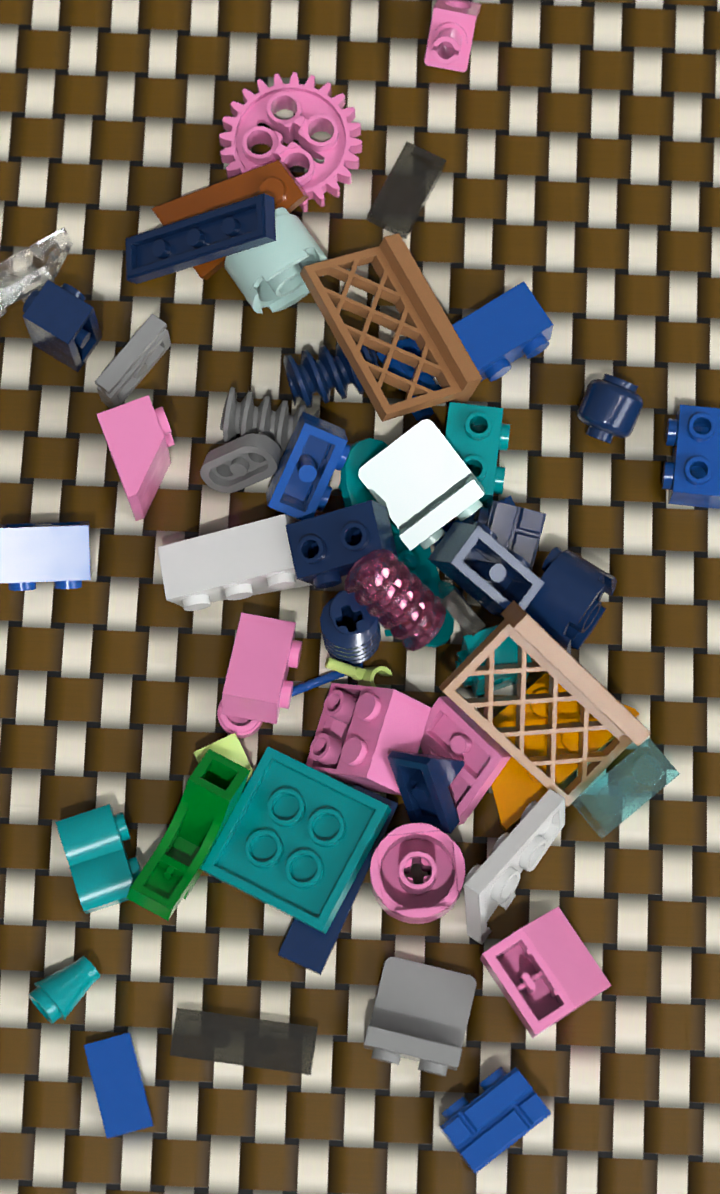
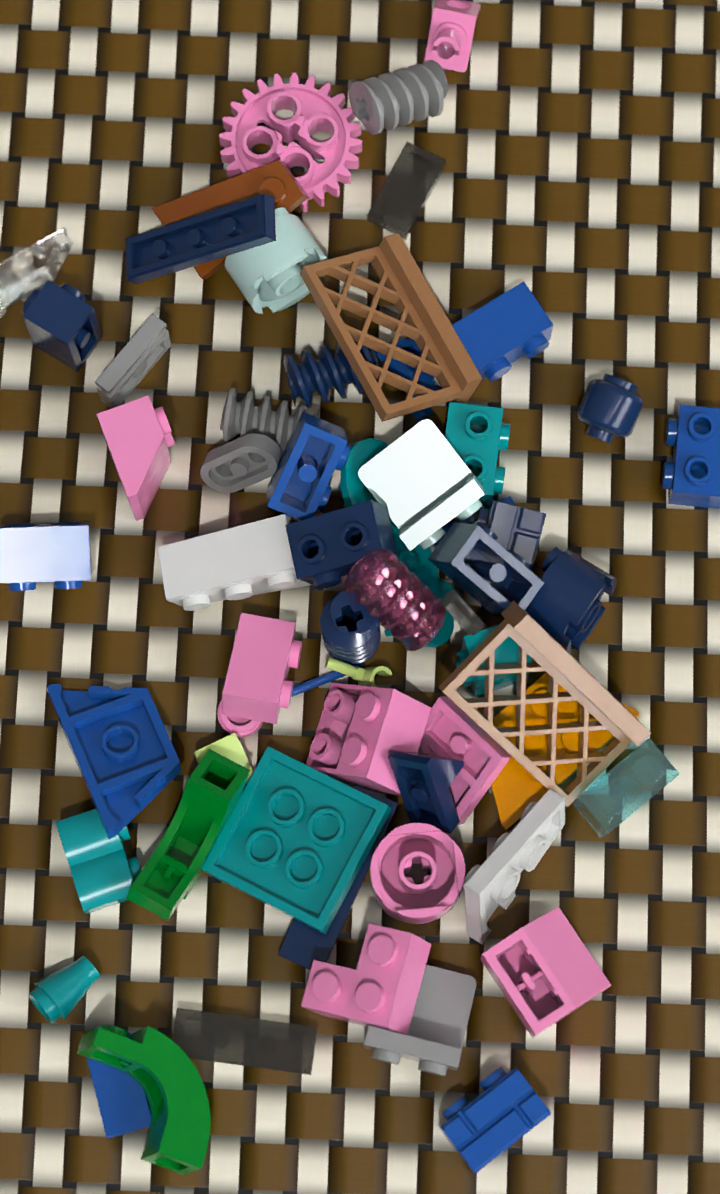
none -> blue wing [46,684,181,839]
none -> green arch [77,1025,211,1175]
none -> bright pink brick [301,923,431,1035]
none -> light grey piece [349,60,448,135]

